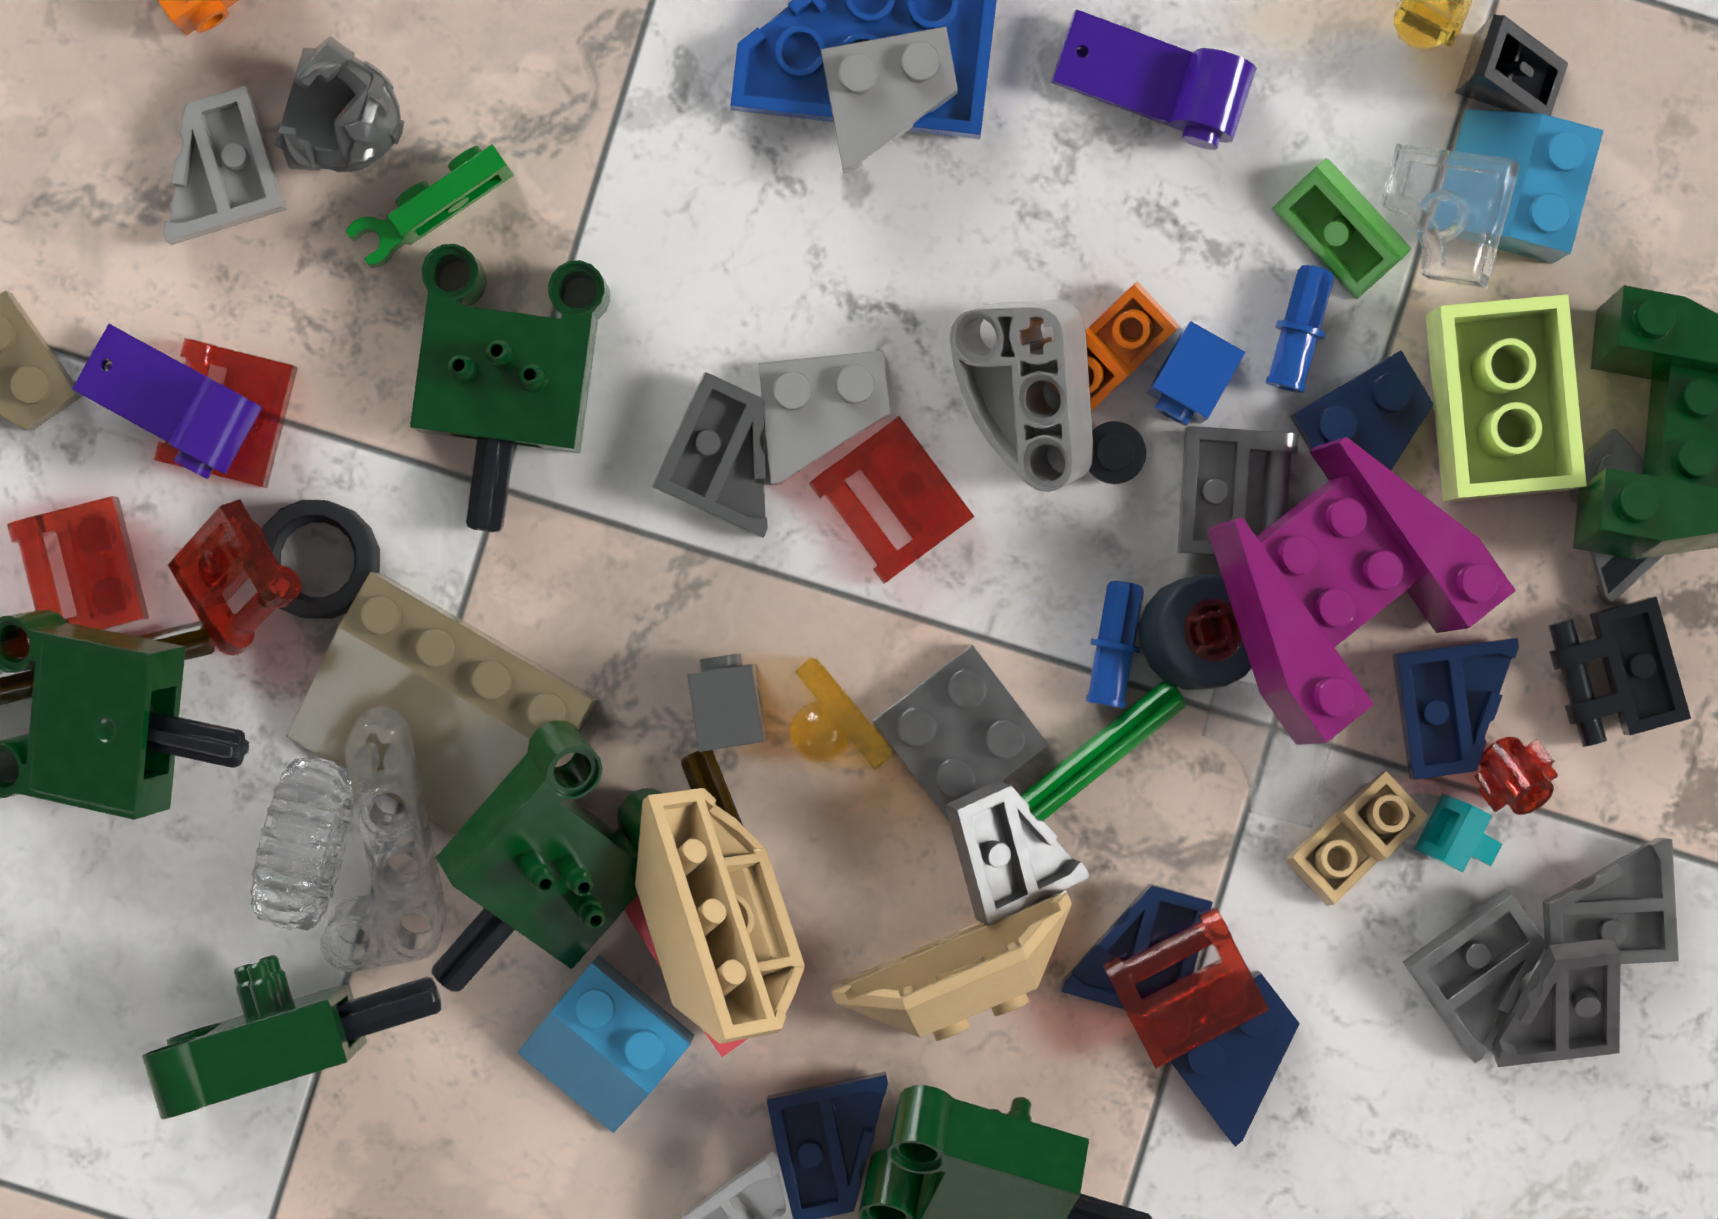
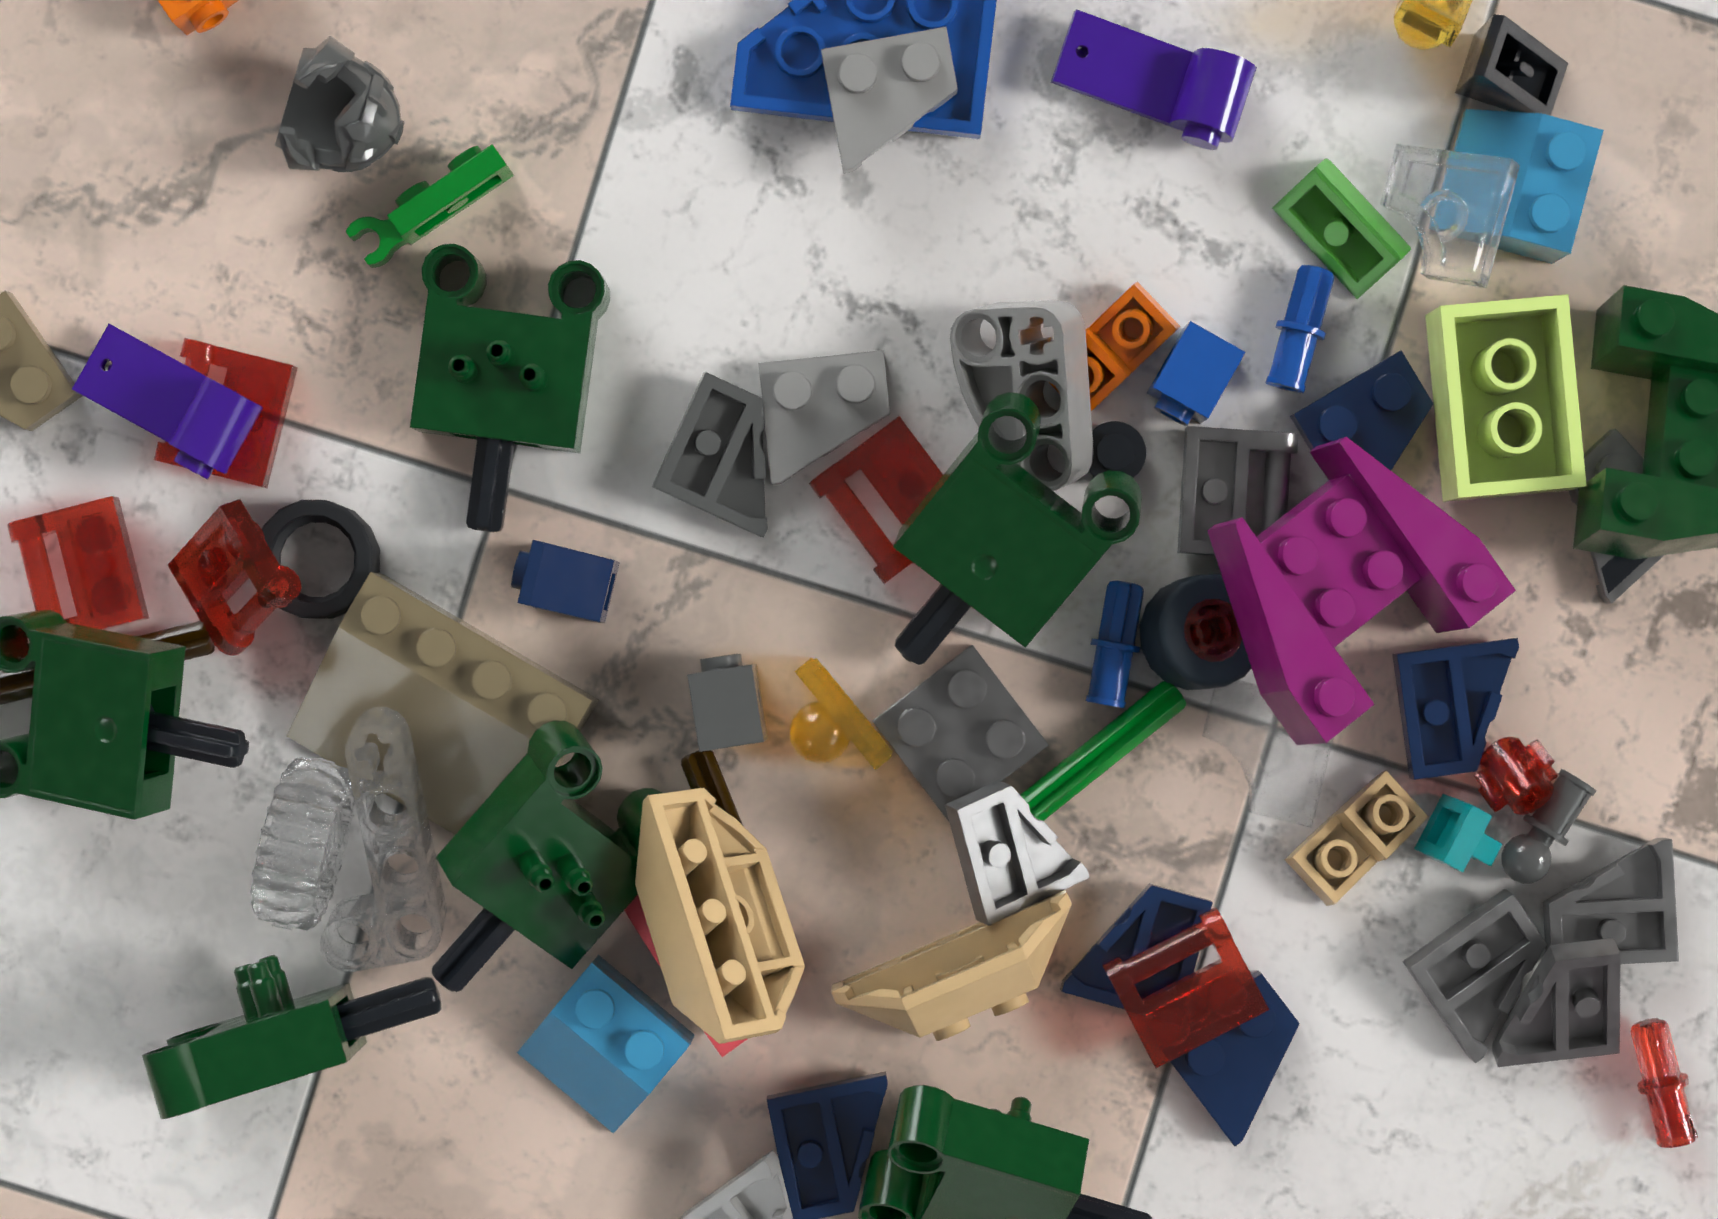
light grey wing [163,86,287,245] -> none
black plate [1548,597,1691,747] -> none
none -> dark blue slope [511,540,620,623]
none -> dark green piece [893,392,1142,665]
none -> dark grey pin [1501,769,1596,884]
none -> clear red axle [1630,1018,1698,1148]

